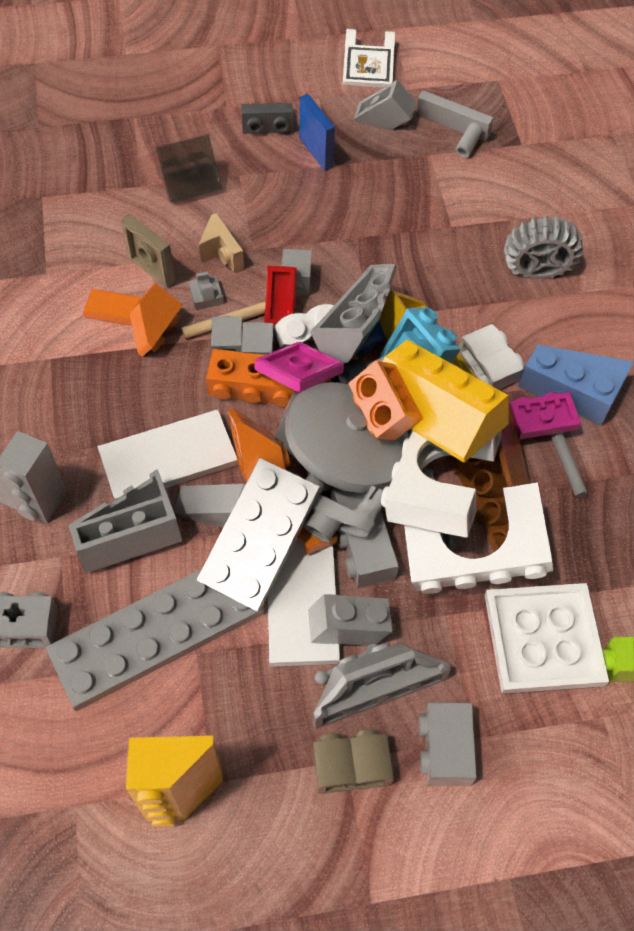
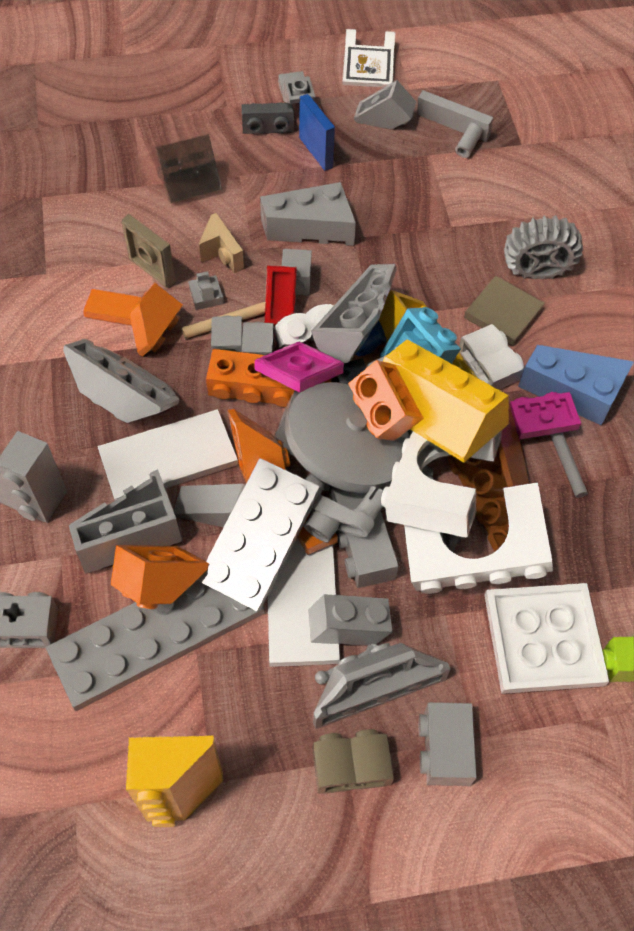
none -> light grey wedge [63,339,180,423]
none -> orange slope [111,545,209,609]
none -> light grey wedge [260,182,356,246]
none -> light grey slope [278,71,315,104]
none -> dark tan tile [464,276,545,346]

